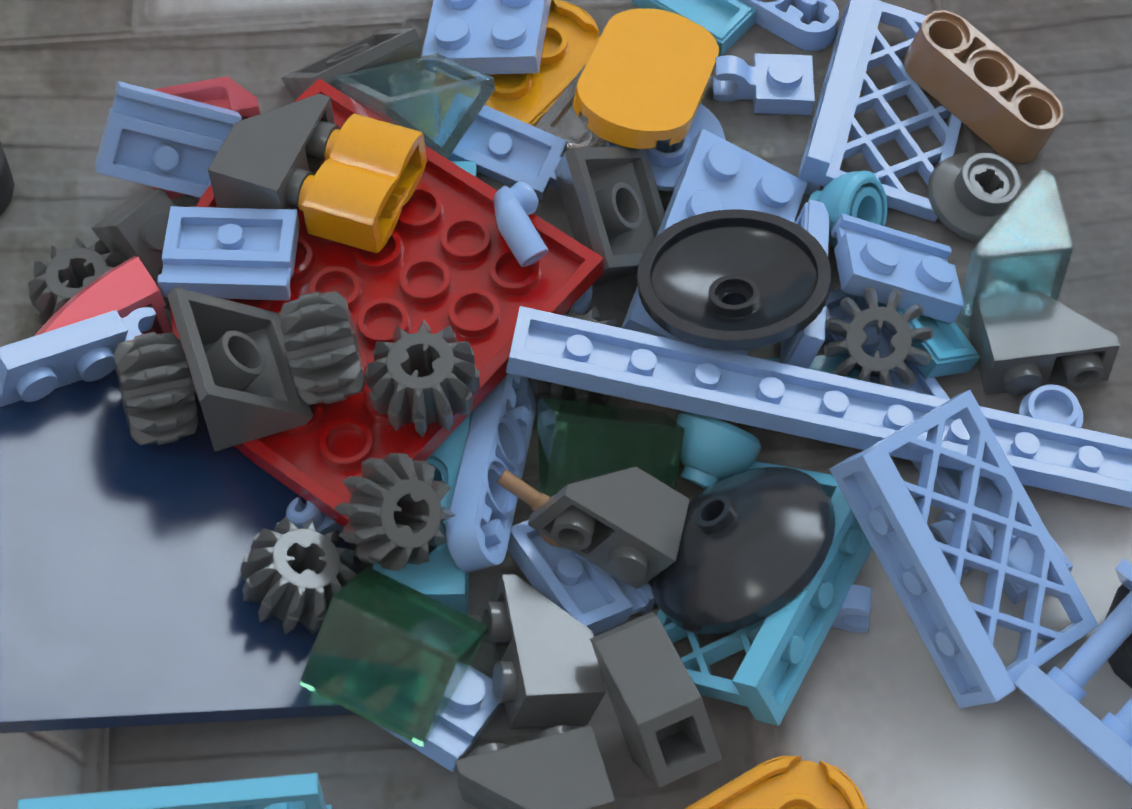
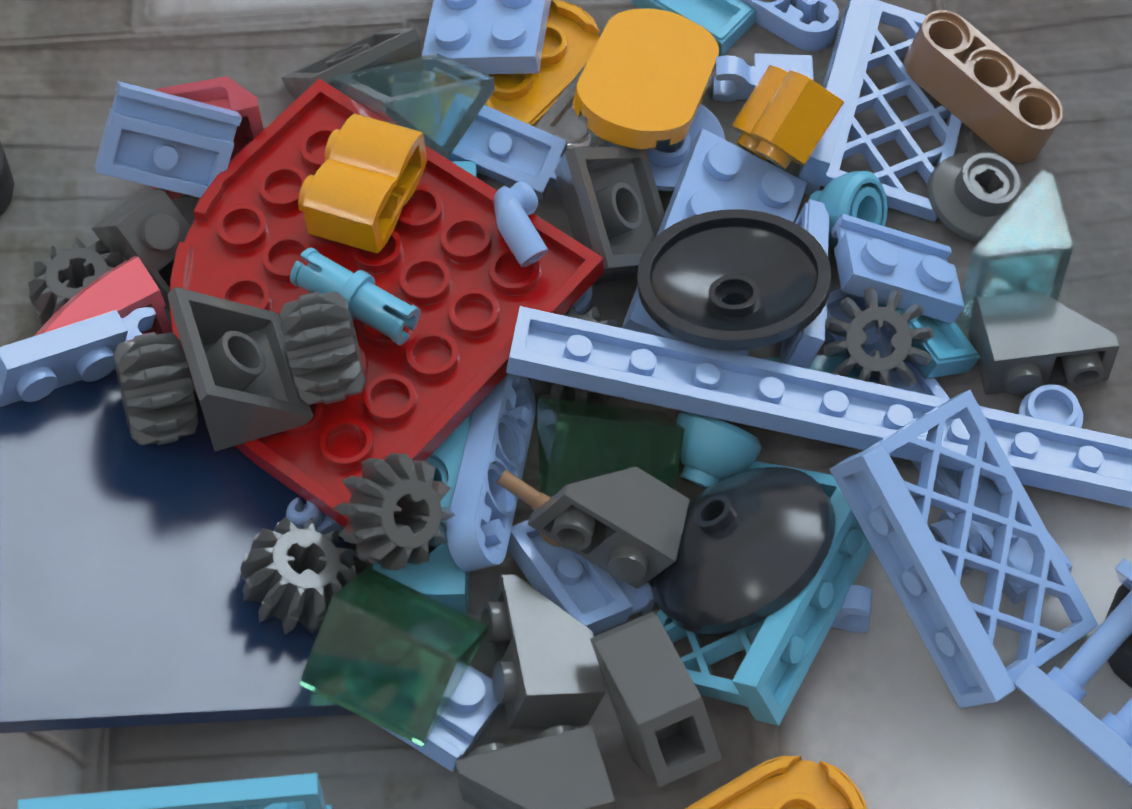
light blue plate [157,206,300,301] -> none
dark grey slope [208,94,340,210] -> none
dark grey gear [365,319,480,438] -> none
none -> medium azure pin [290,247,421,345]
none -> light orange brick [731,65,844,169]

